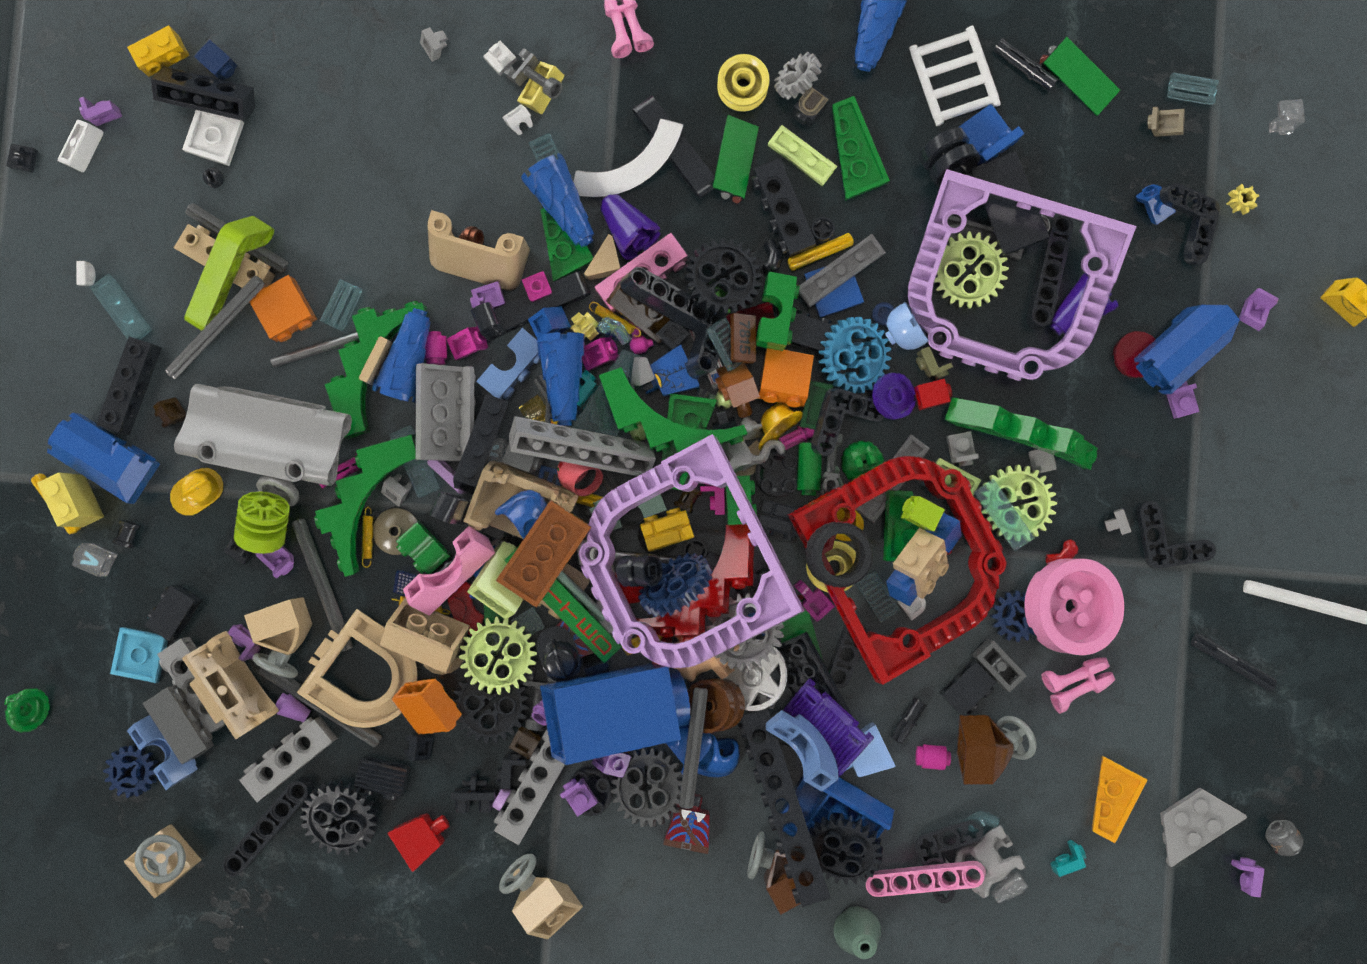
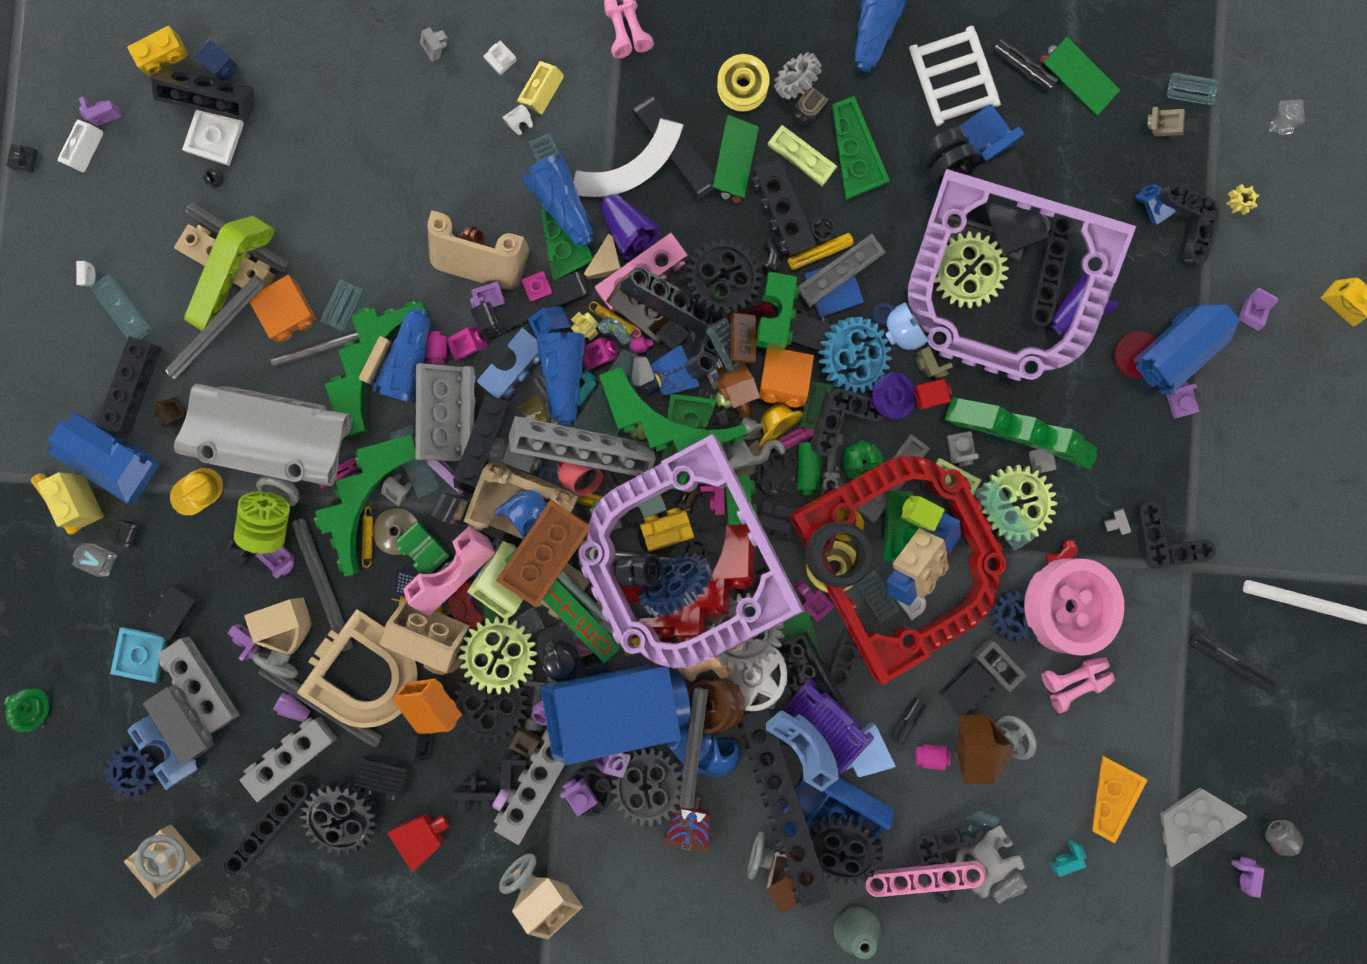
tan piece [182,631,279,739] -> none
dark grey bar [503,48,563,99] -> none

